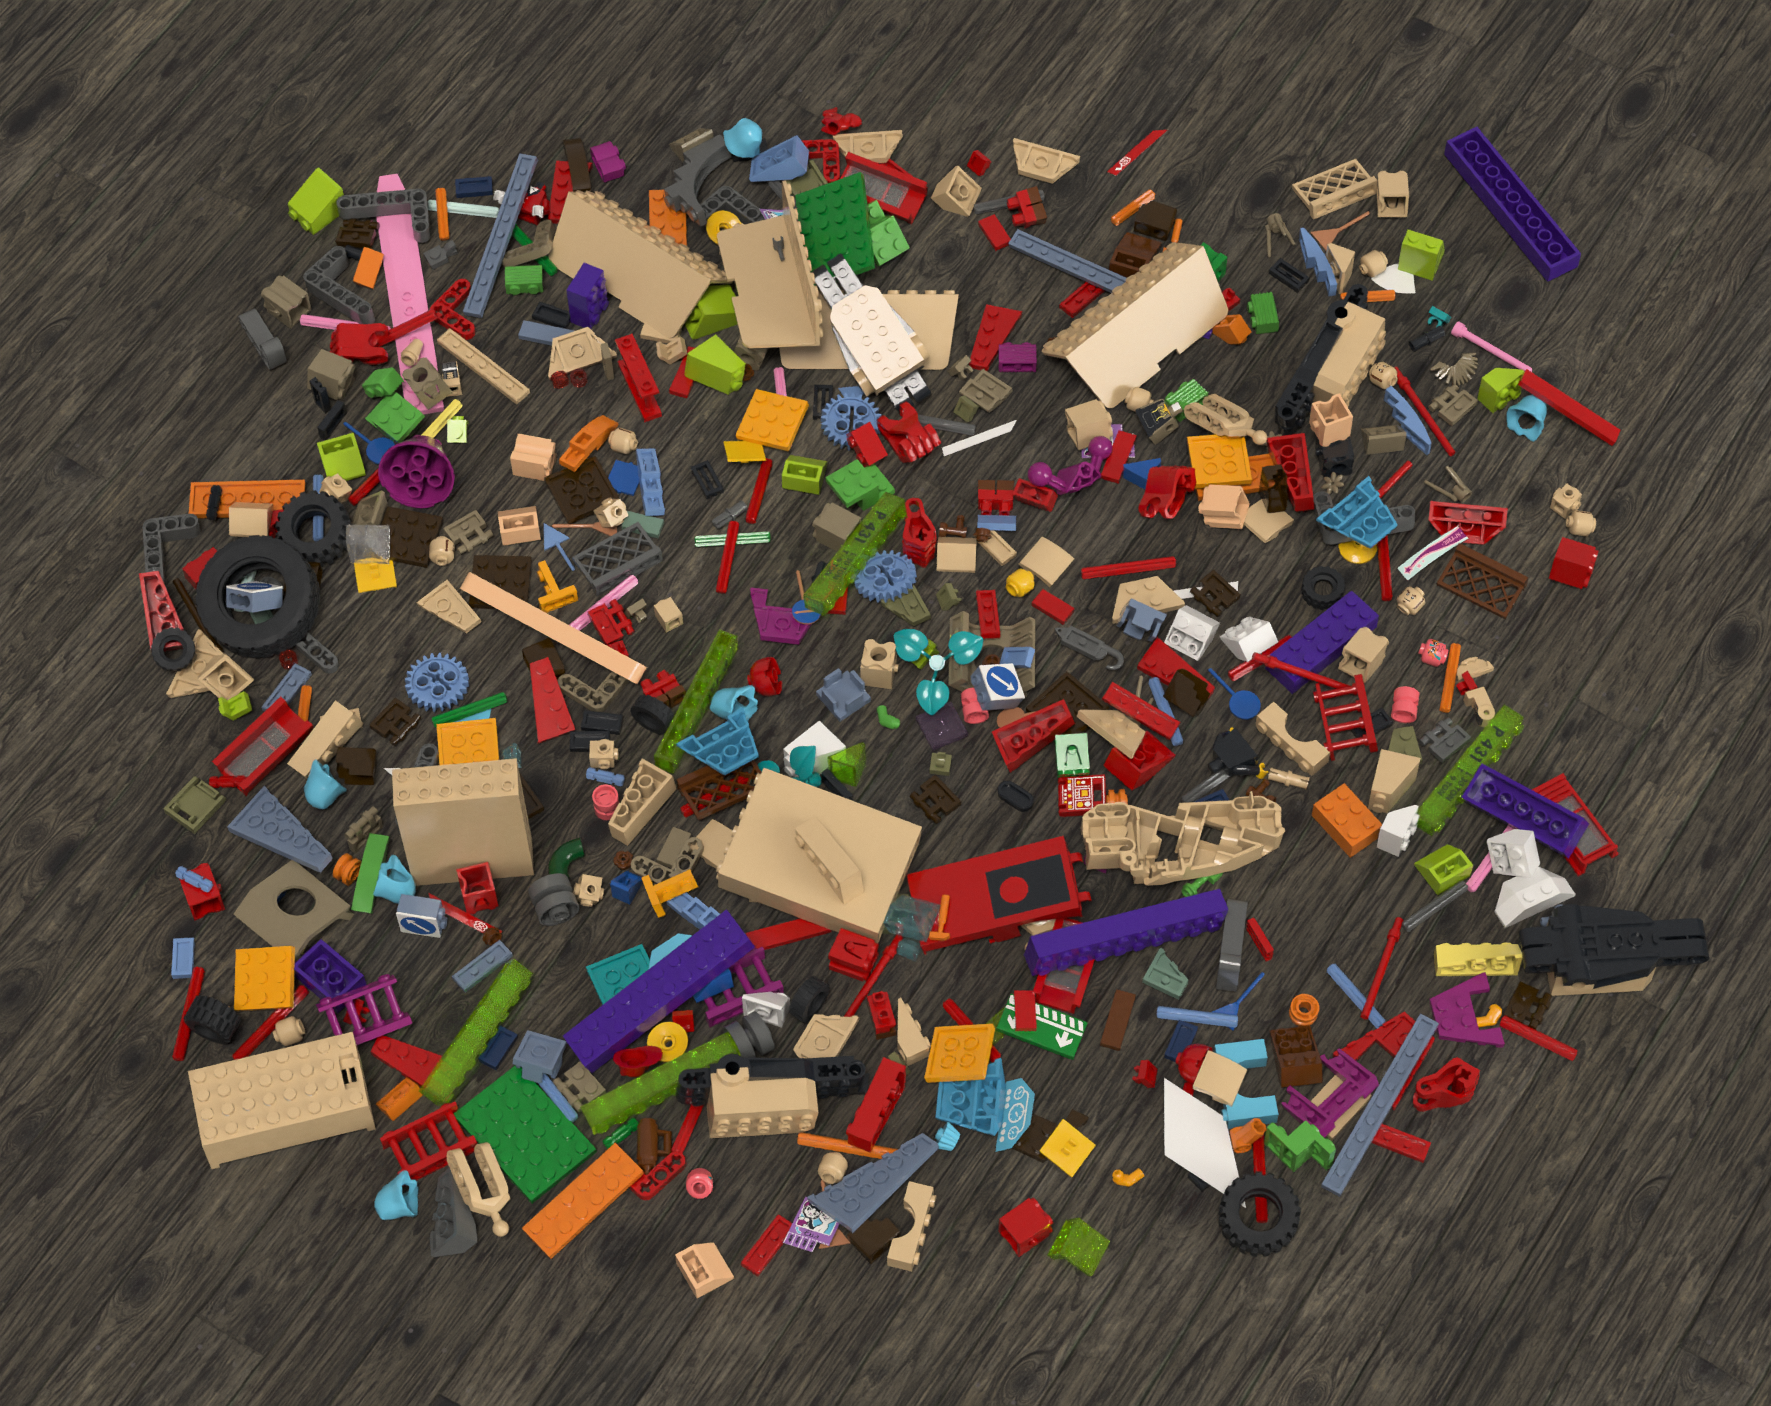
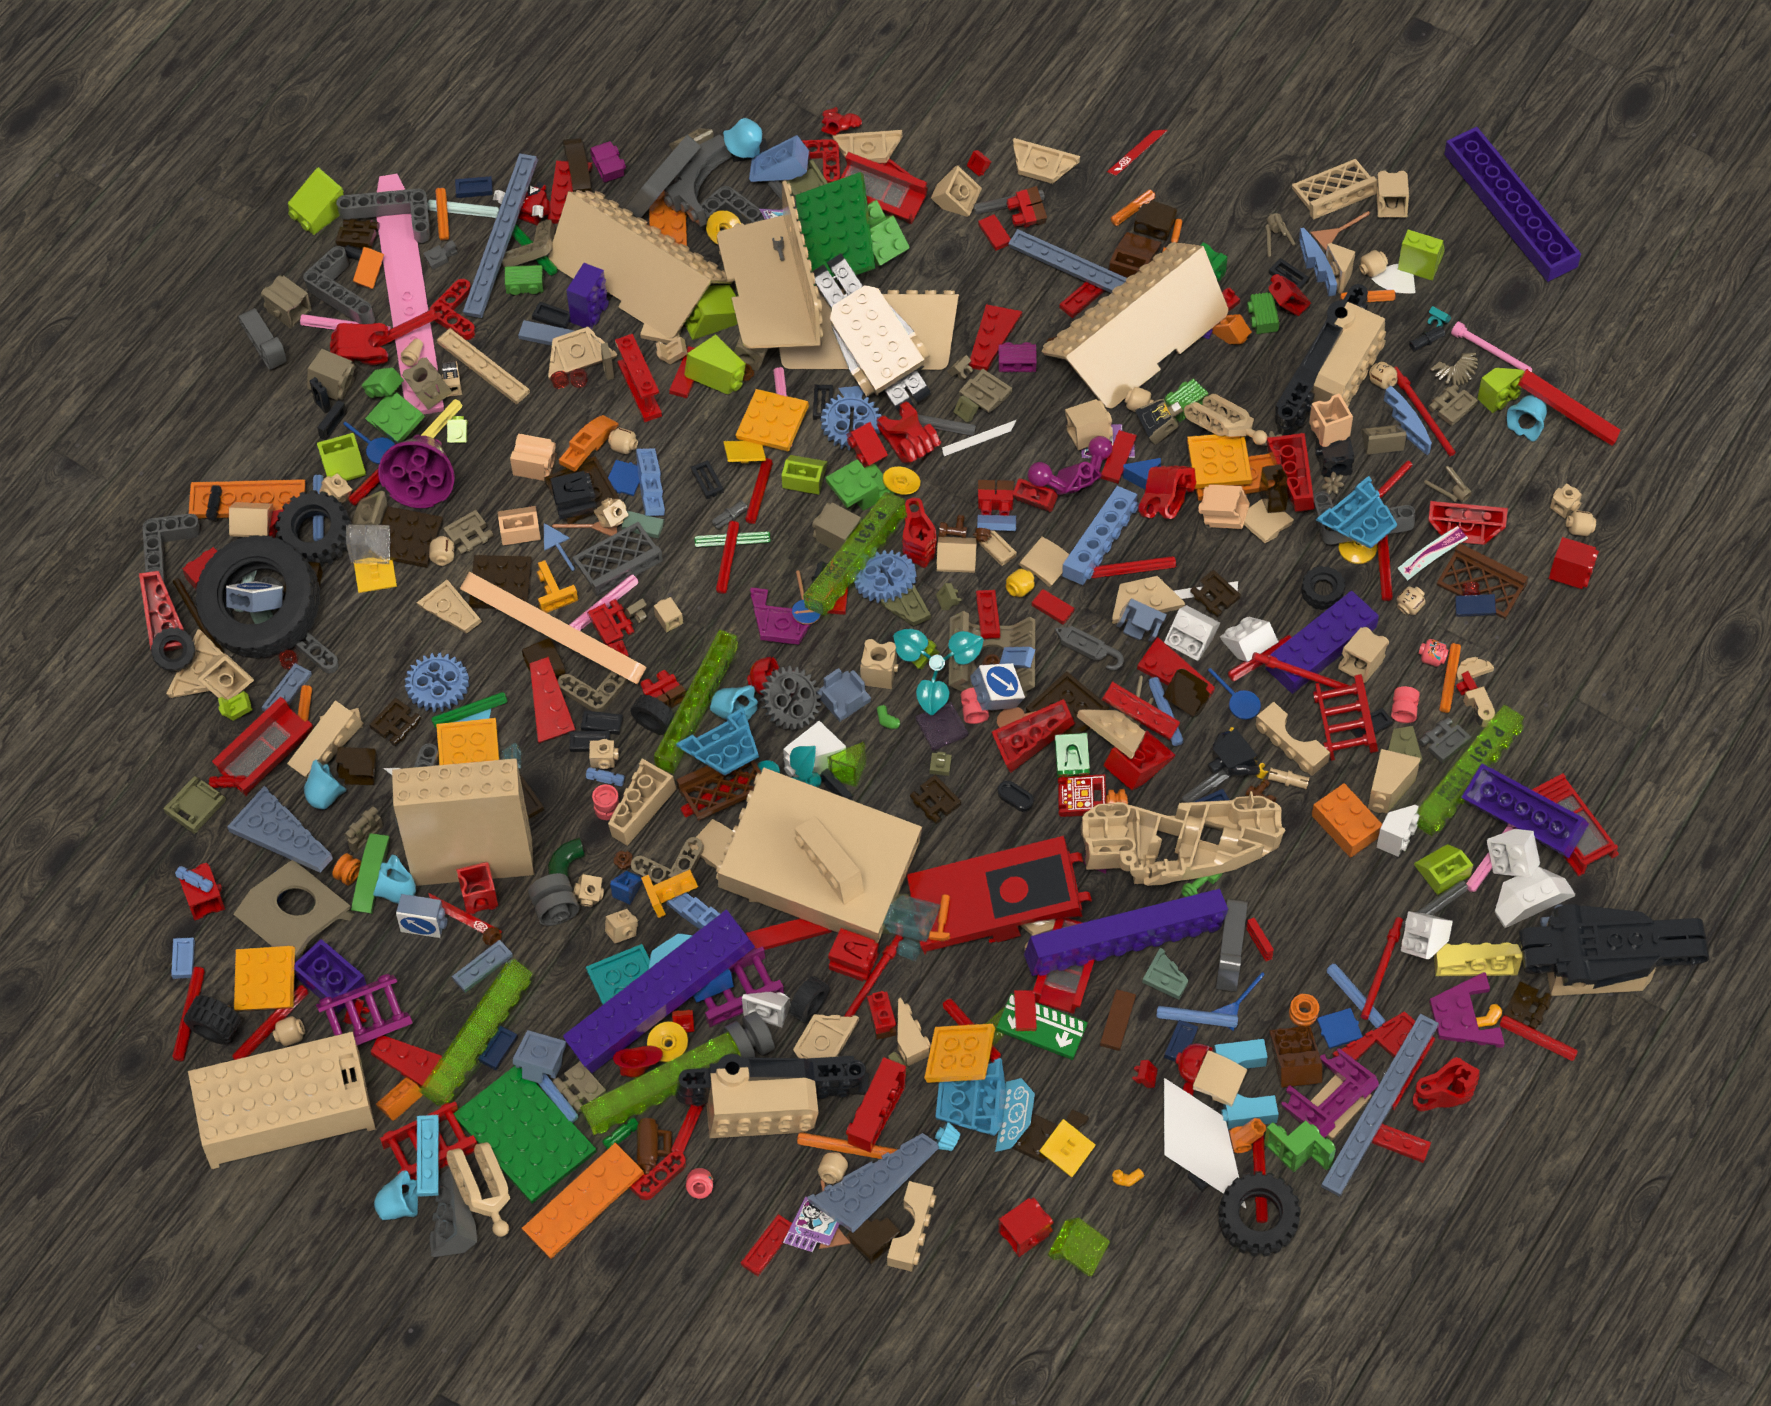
dark tan tile [656,827,692,868] -> none
light nougat slope [675,1243,734,1298] -> none
none -> medium azure tile [417,1115,439,1197]
none -> black piece [550,471,597,520]
none -> tan brick [605,909,638,943]
none -> dark grey beam [625,134,701,218]
none -> dark grey gear [760,666,821,730]
none -> yellow dish [883,467,920,495]
none -> medium blue brick [1062,486,1139,585]
none -> red torso [1268,274,1311,316]
none -> blue piece [1317,1008,1363,1049]
none -> white slope [1401,911,1452,959]
none -> dark blue tile [1456,594,1496,617]
none -> clear red bush [1462,582,1480,596]

